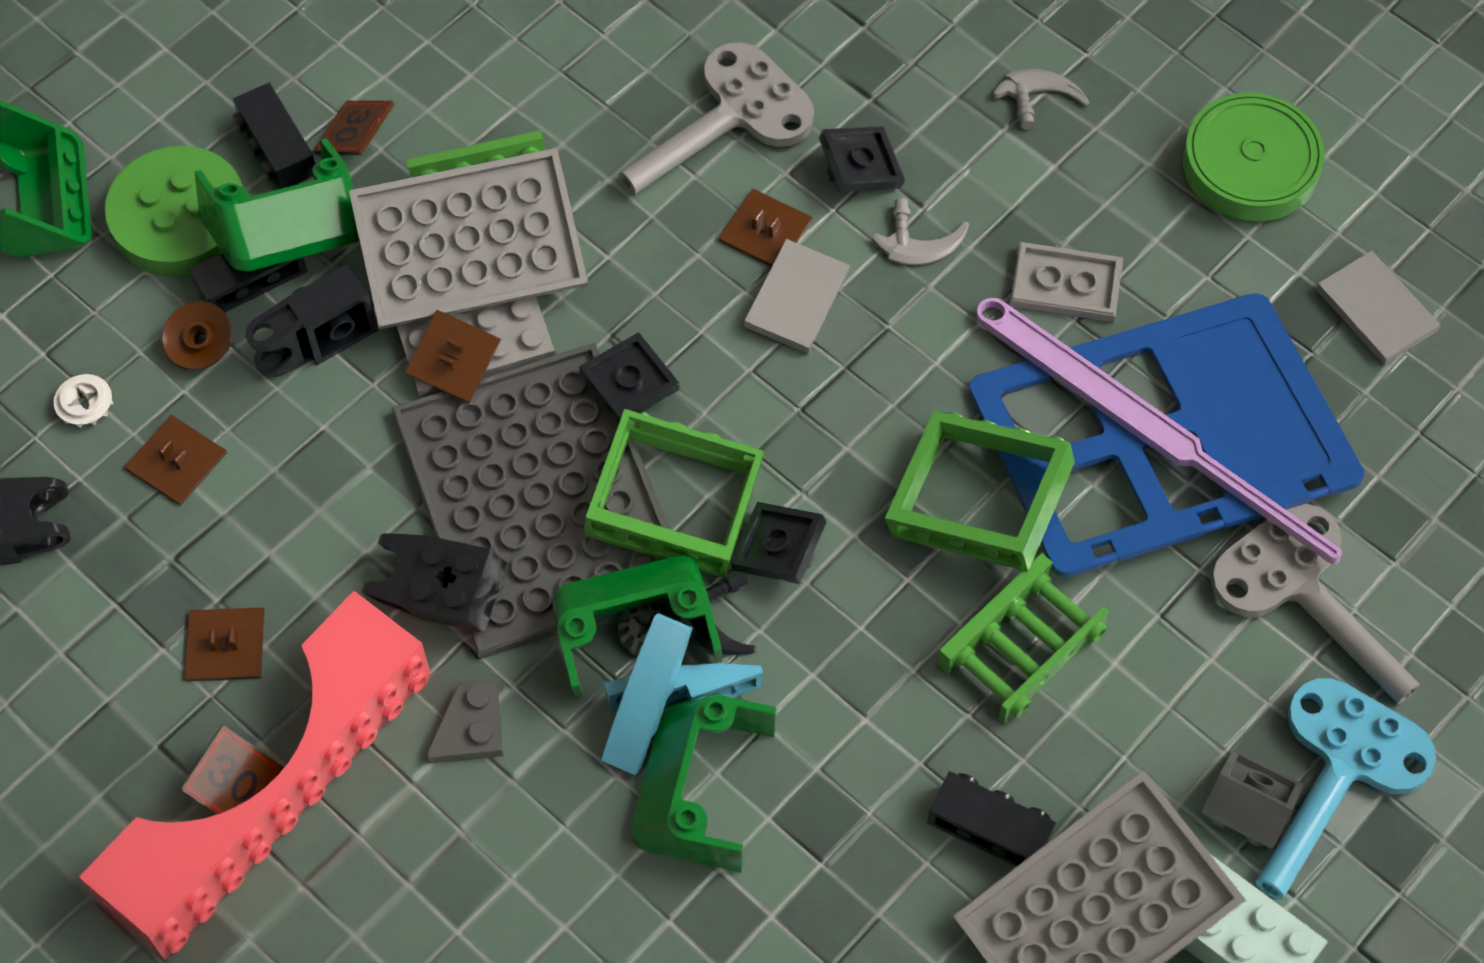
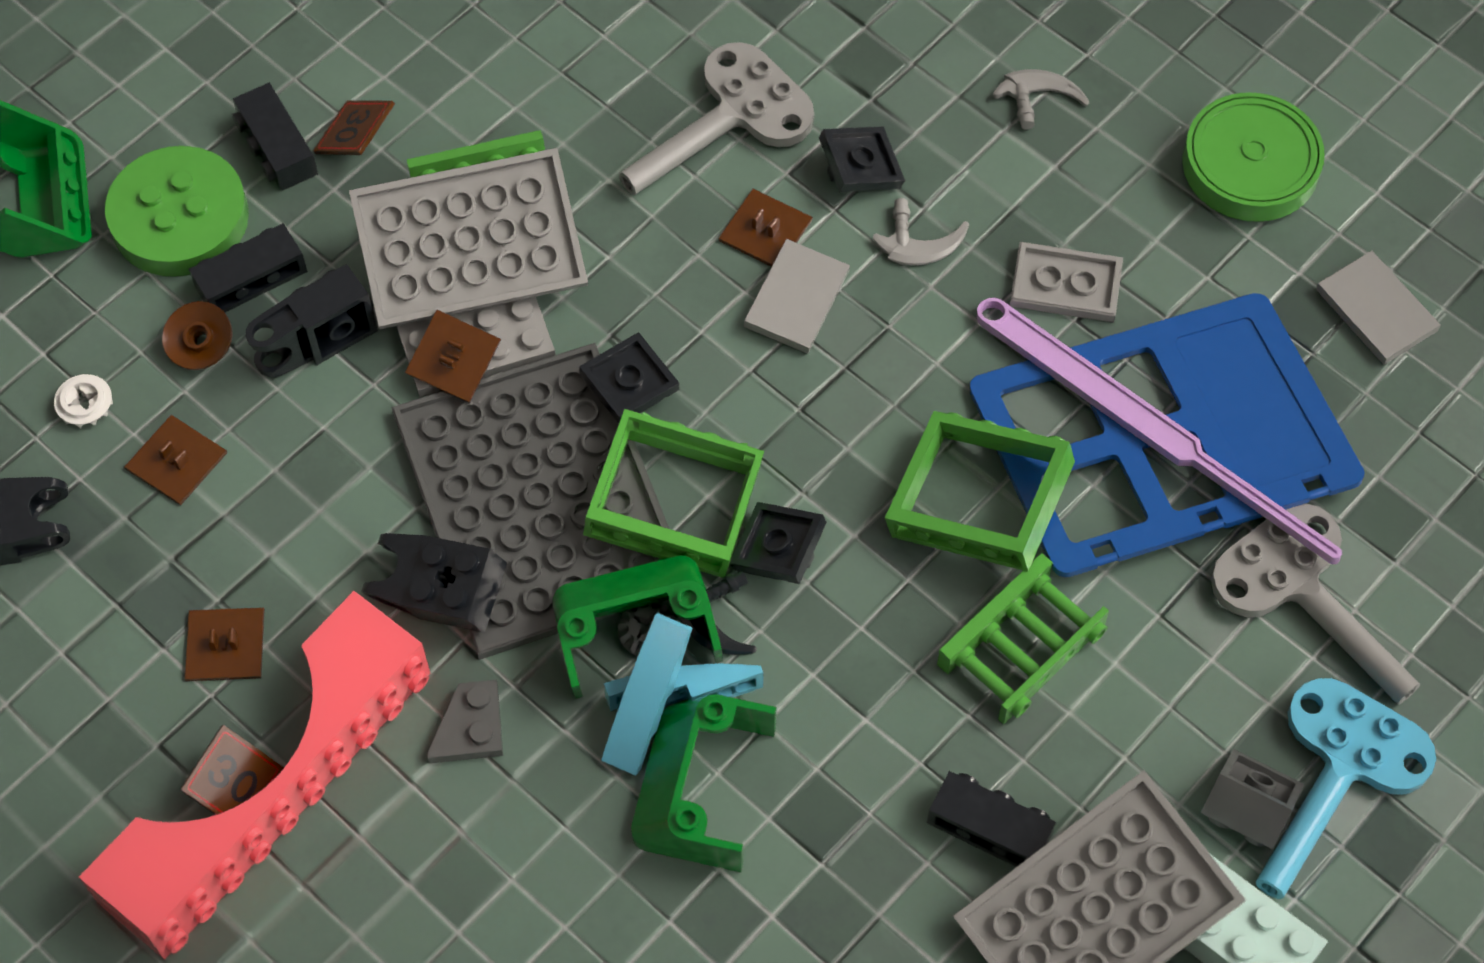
green windscreen [194,138,360,271] -> none

